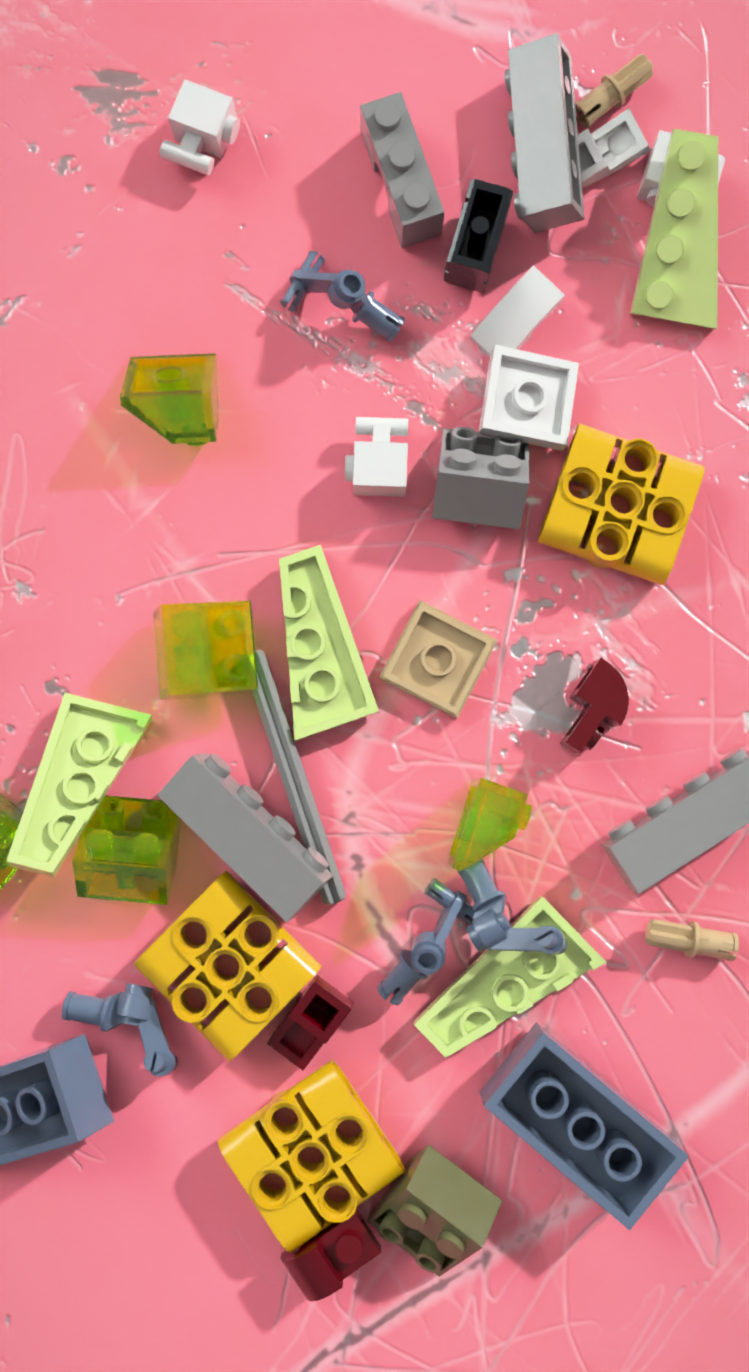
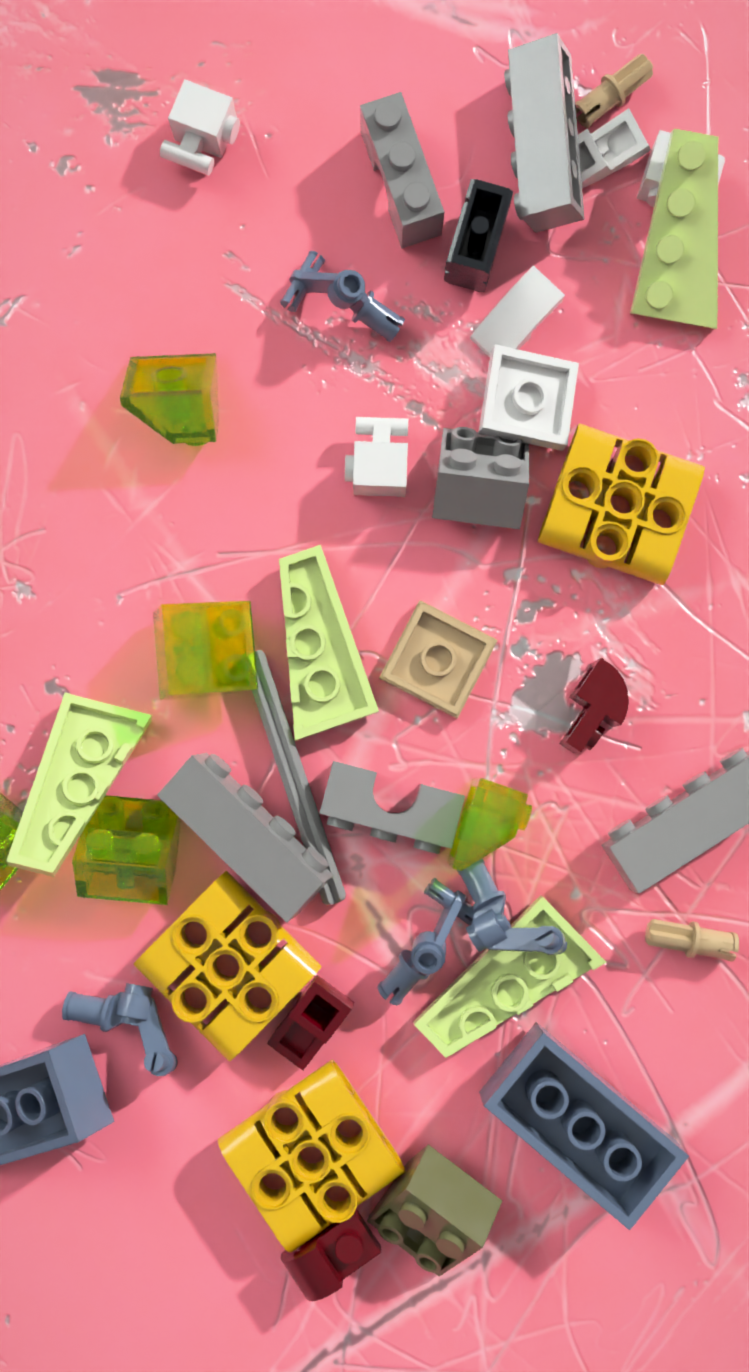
none -> light grey arch [319,761,465,854]

